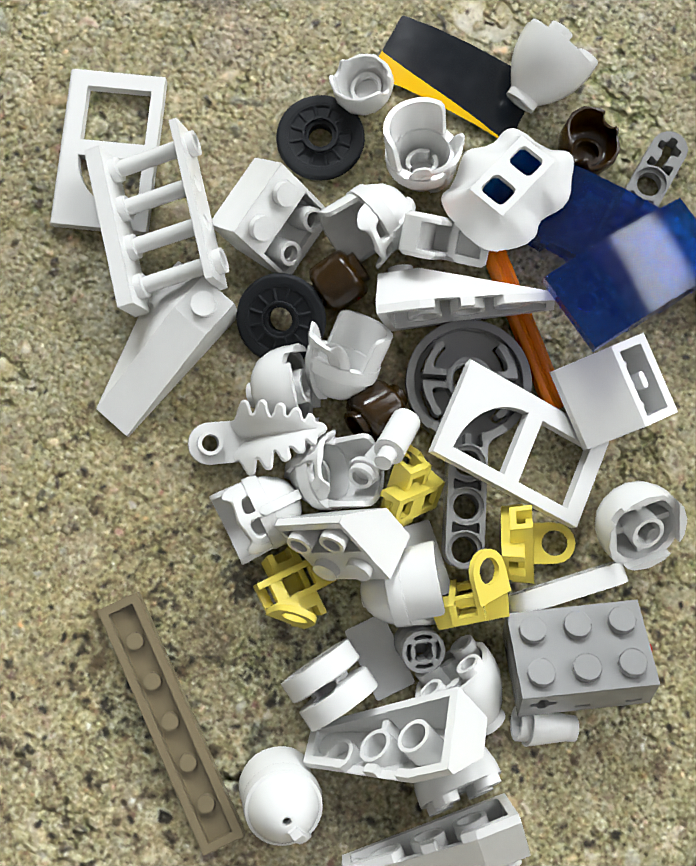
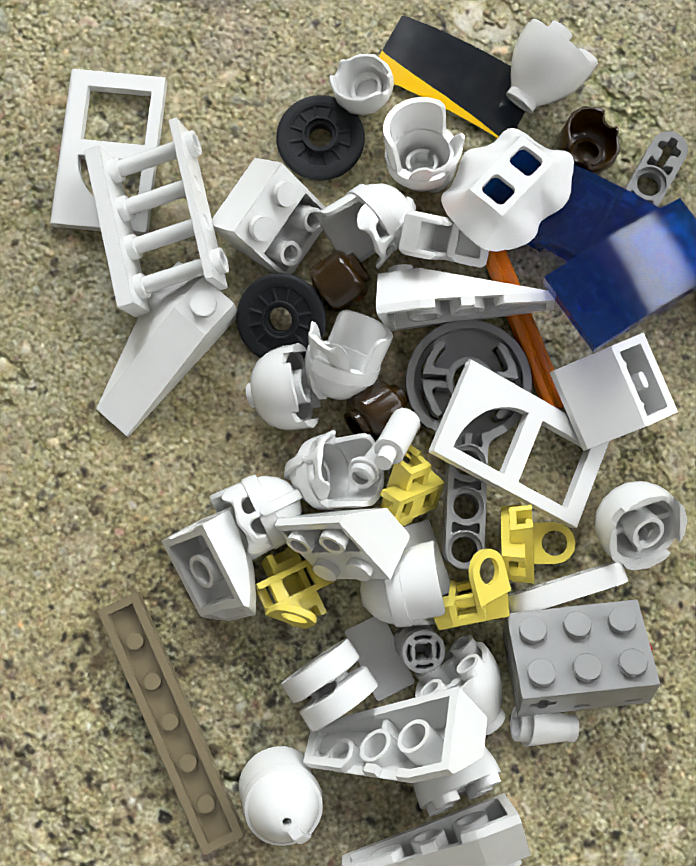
white plant [188,399,327,476] -> none
none -> white slope [162,506,256,621]

